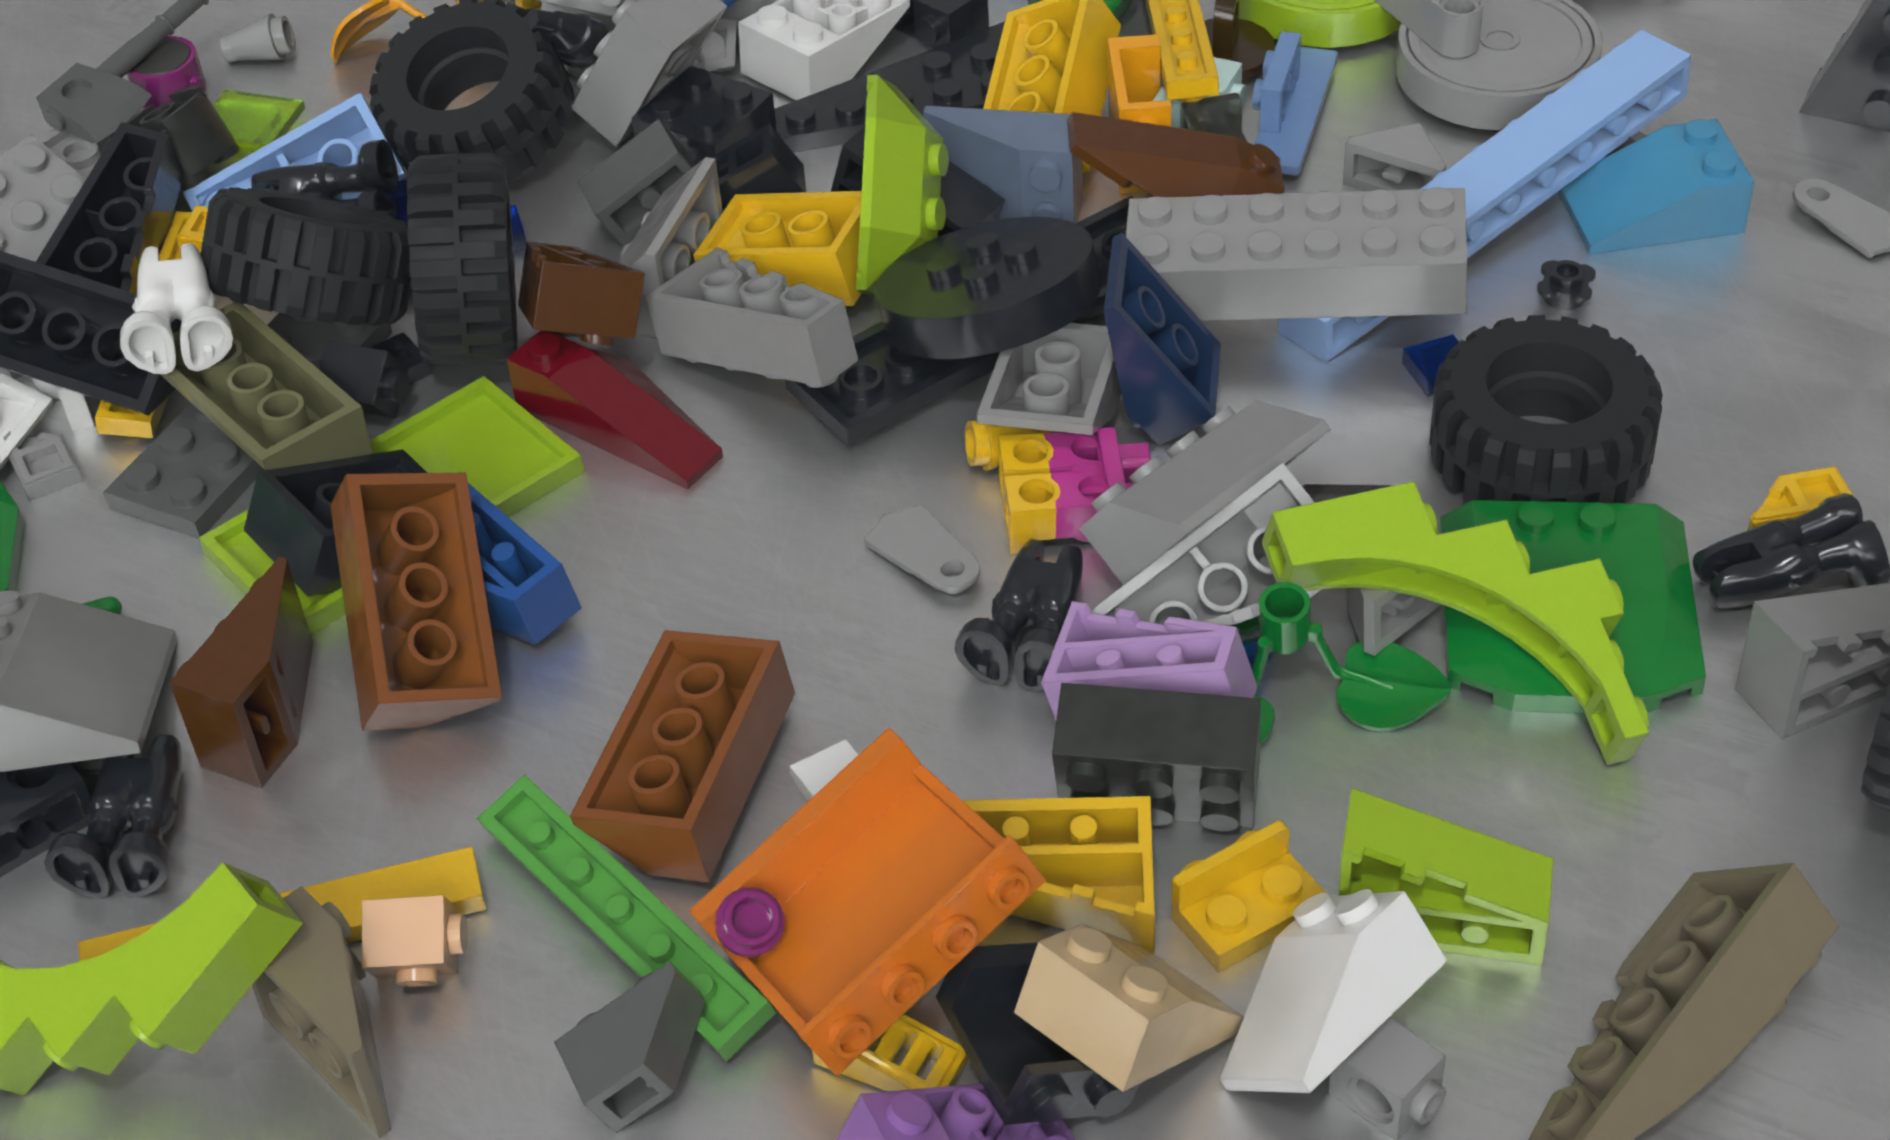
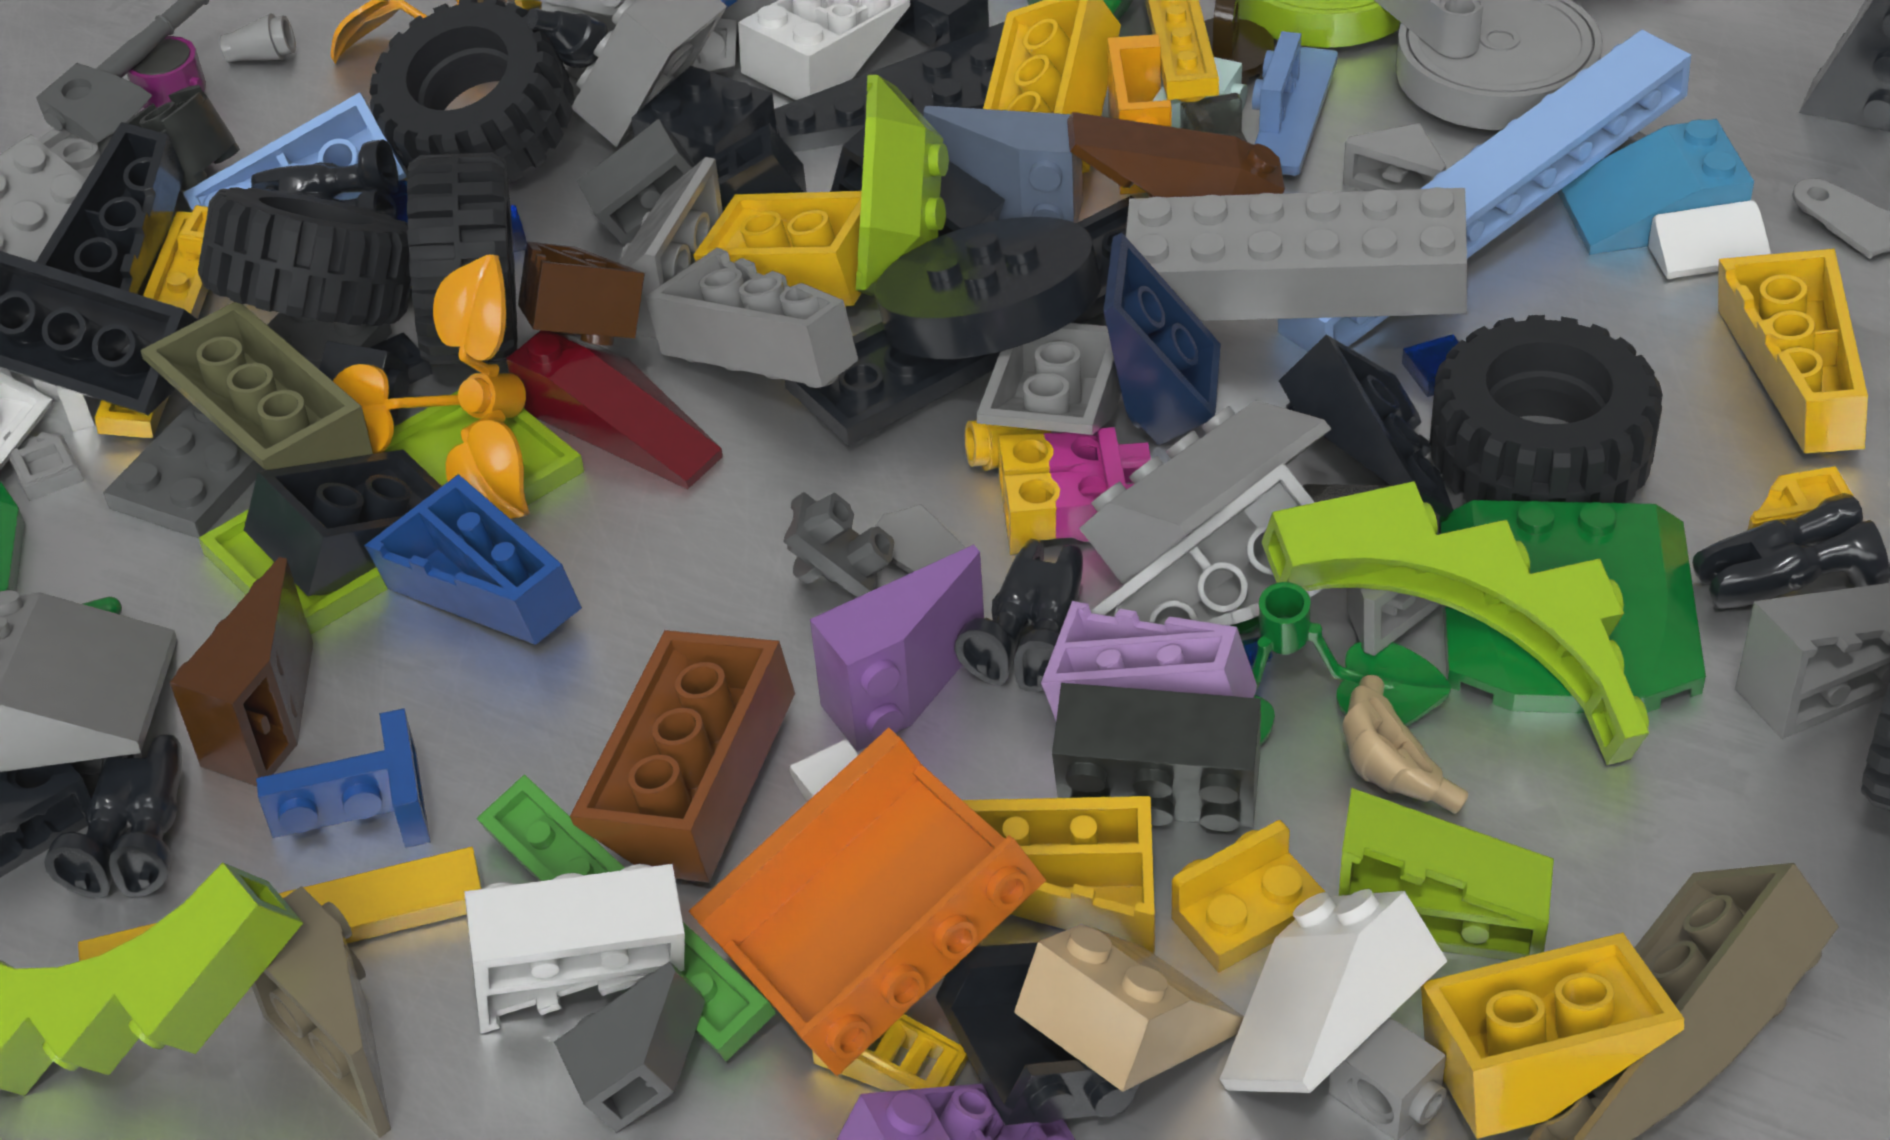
white piece [120,243,233,375] -> none
clear neon green piece [213,90,305,153] -> none
dark orange slope [330,472,502,731] -> none
light nougat brick [362,895,468,987] -> none
magenta plate [715,888,785,958] -> none
black plate [1537,260,1596,310] -> none
none -> blue bracket [256,708,431,848]
none -> light orange plant [333,255,530,519]
none -> white wedge [464,864,685,1034]
none -> dark grey hips [783,492,894,597]
none -> medium lavender slope [810,544,984,752]
none -> black wedge [1279,334,1453,518]
none -> tan piece [1343,675,1468,814]
none -> yellow slope [1421,932,1684,1139]
none -> white slope [1648,200,1771,279]
none -> yellow wedge [1718,248,1868,454]

